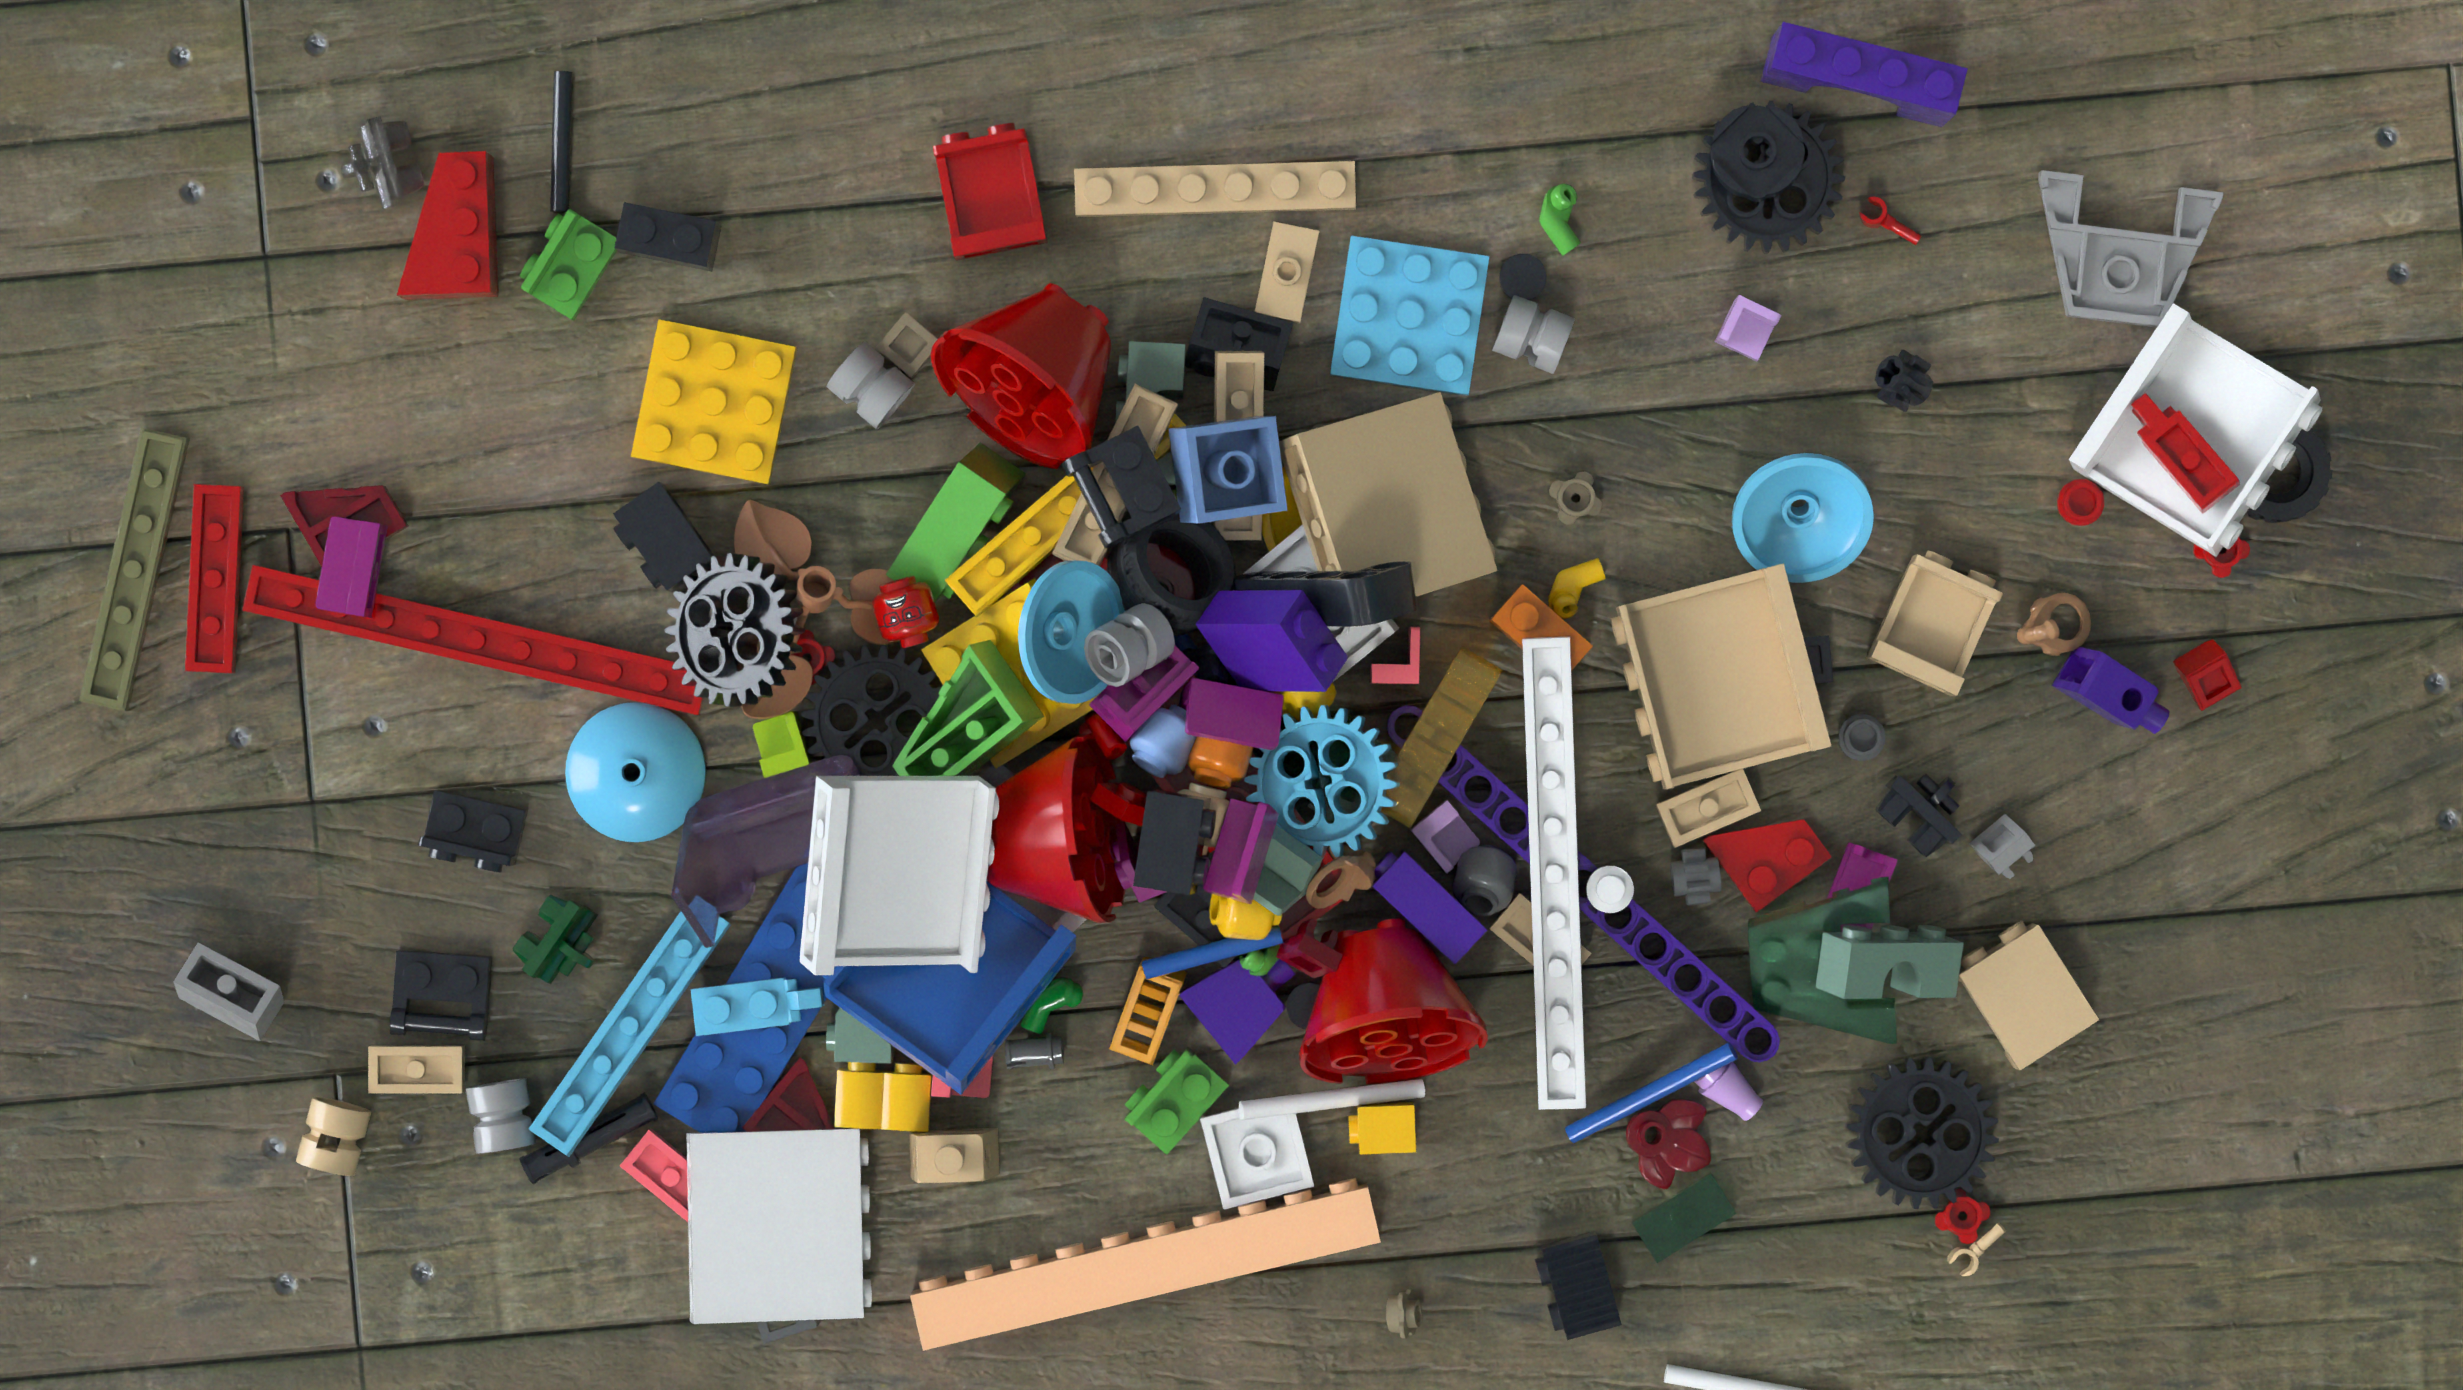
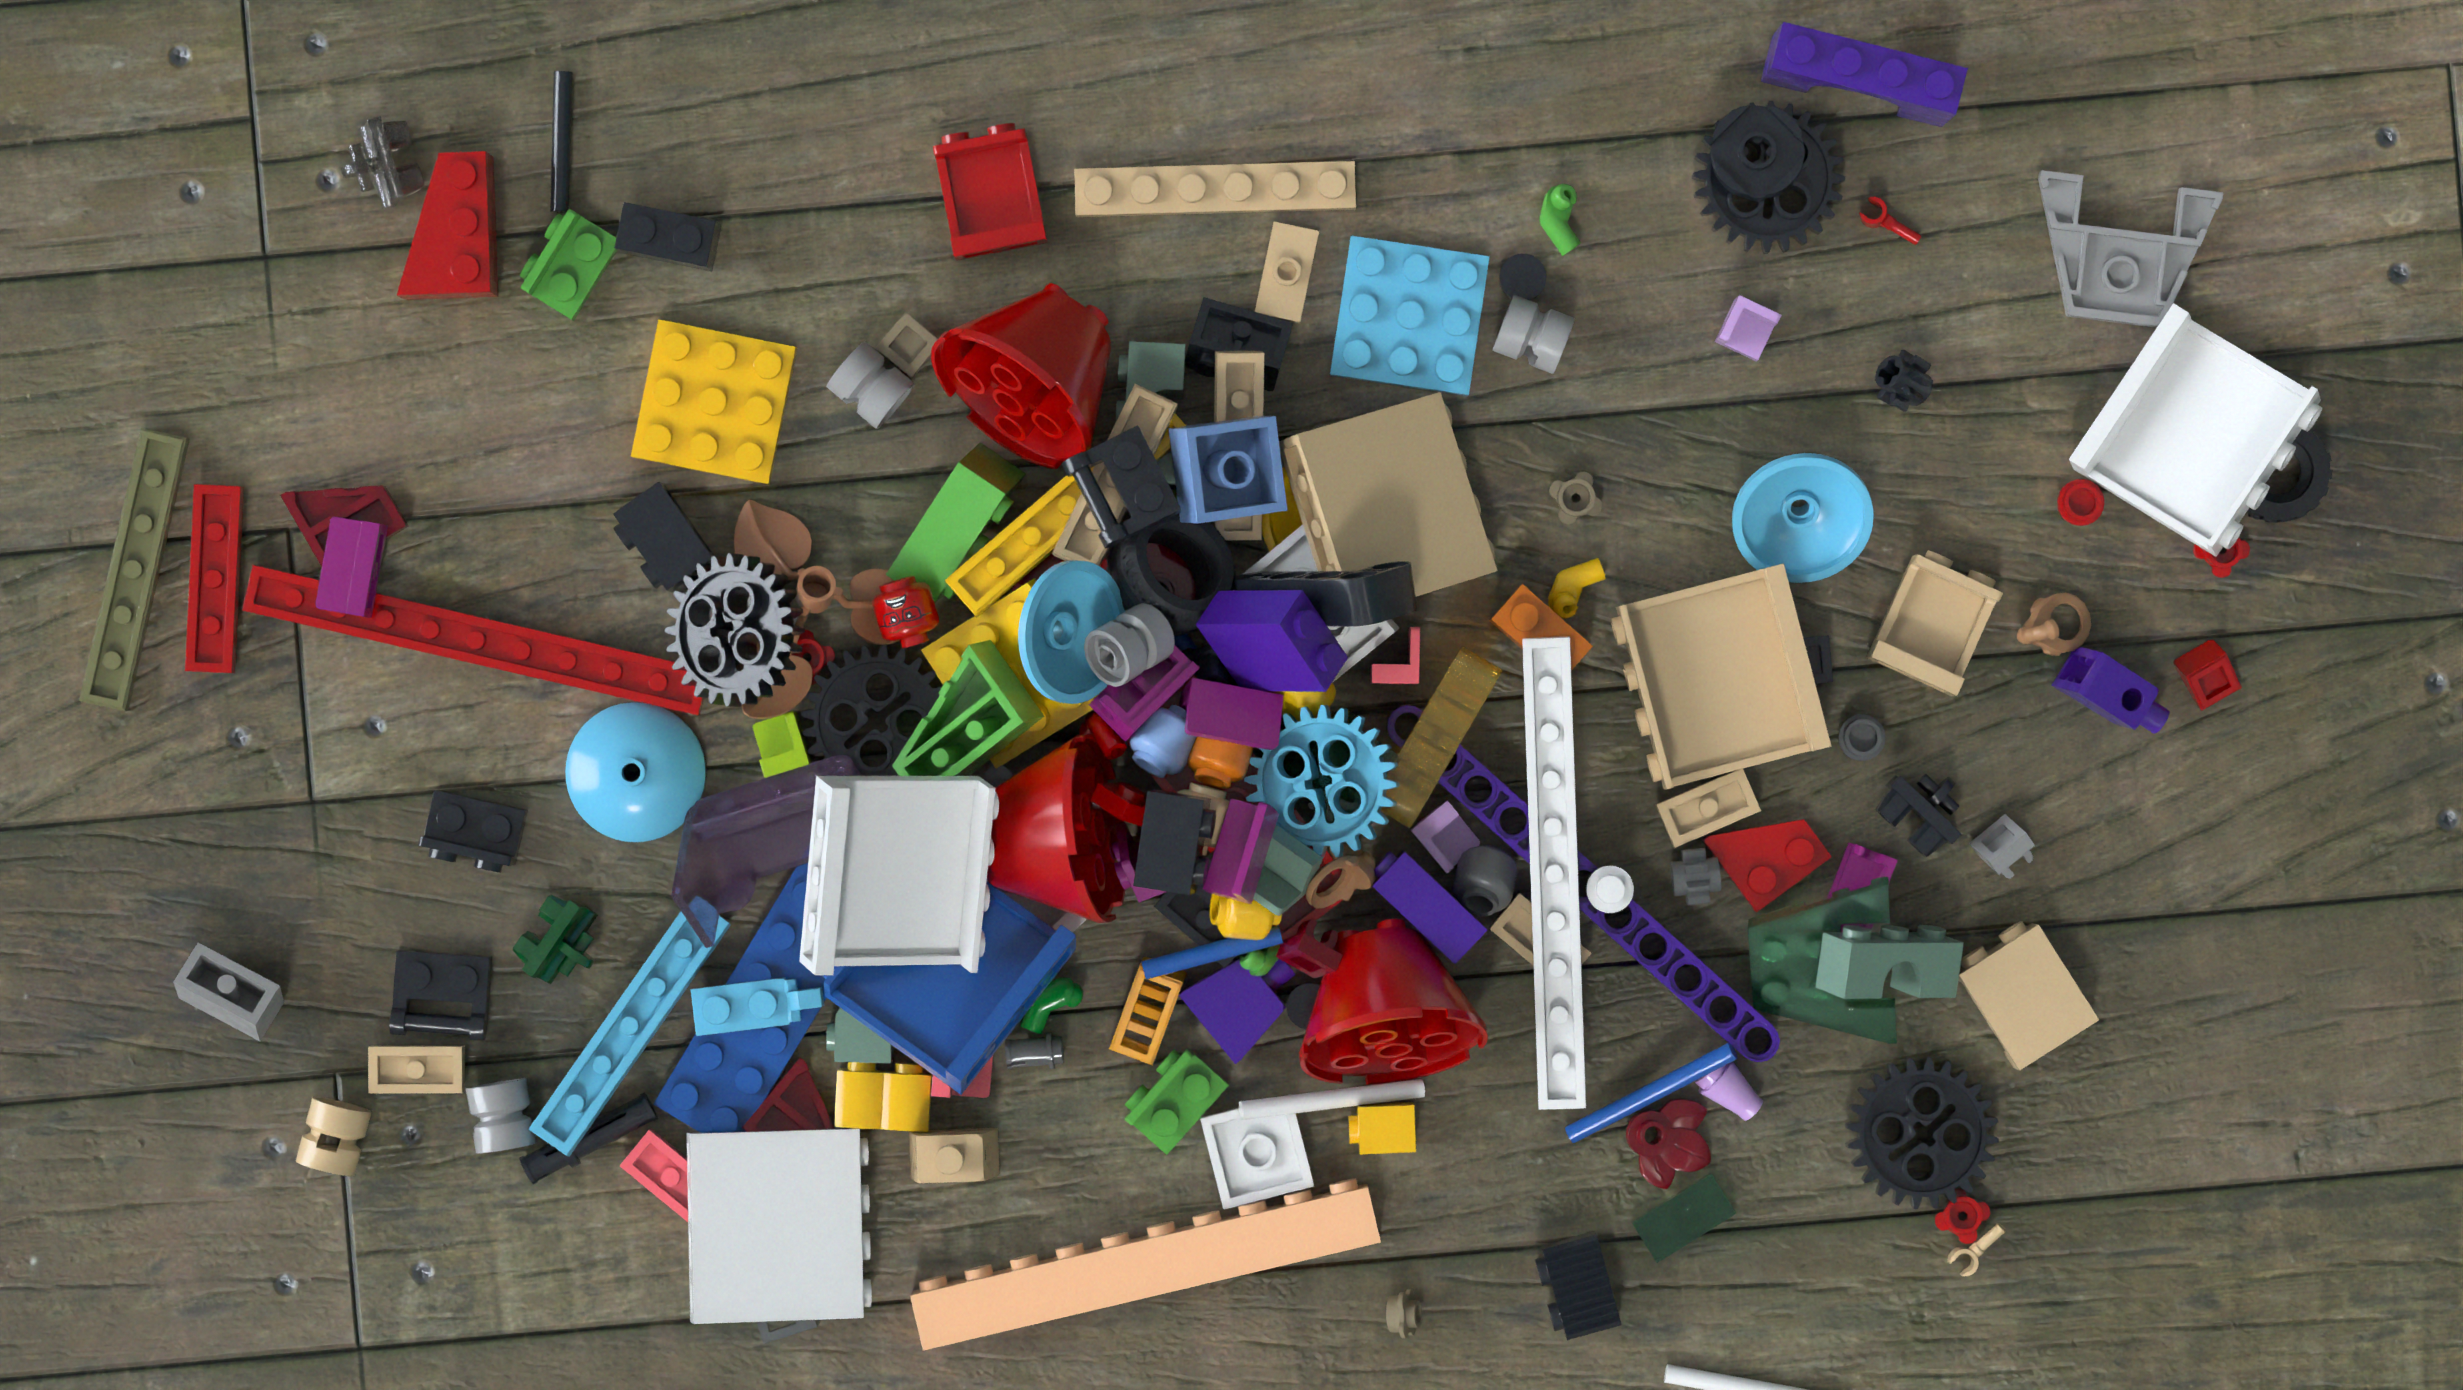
red hinge [2131,393,2240,514] -> none

